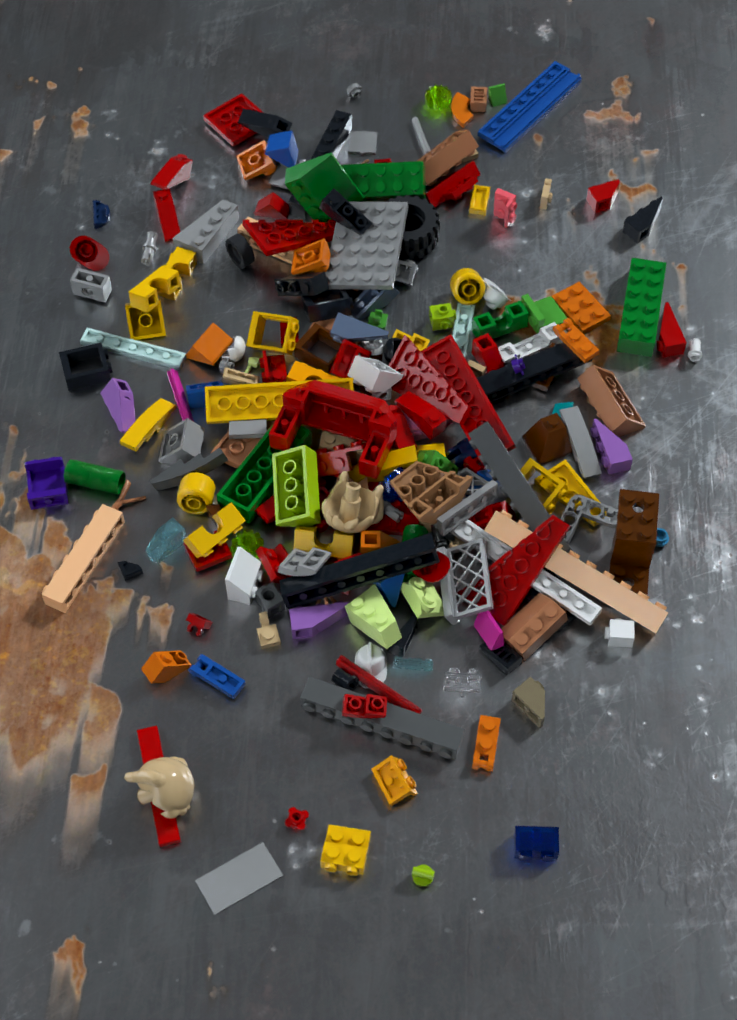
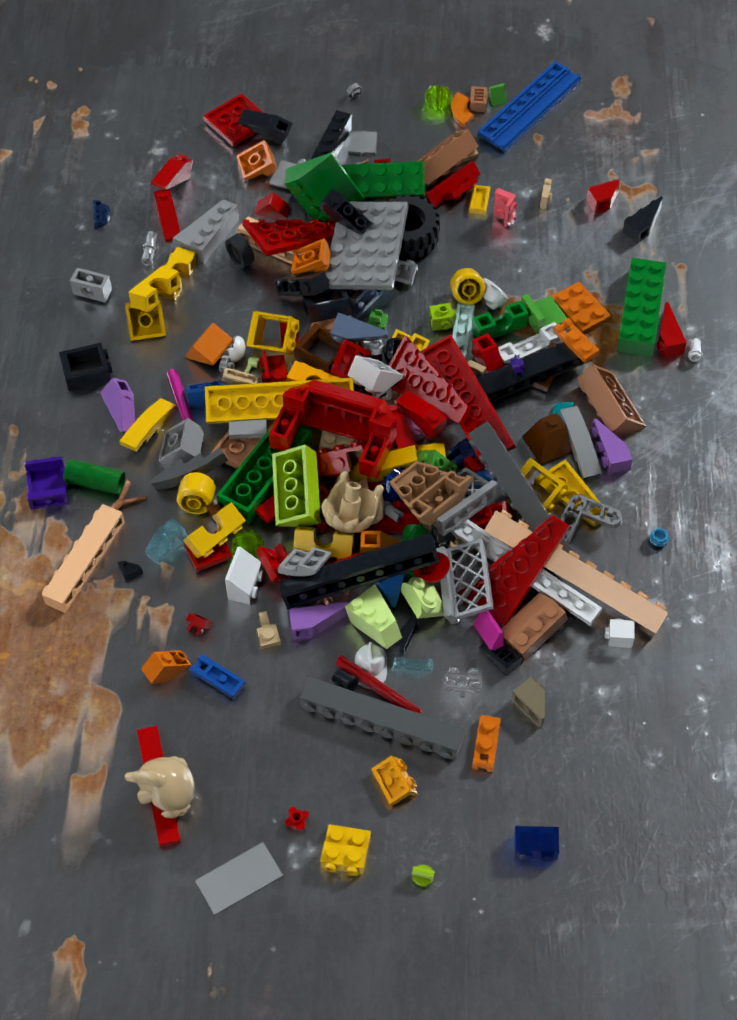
red piece [70,236,110,271] -> none
light aqua tile [80,328,186,370] -> none
dark grey brick [255,583,285,619] -> none
blue slope [264,131,299,168] -> none
red slope [342,694,387,718] -> none
light grey bar [412,117,430,154] -> none
reddish brown bracket [609,489,659,596] -> none

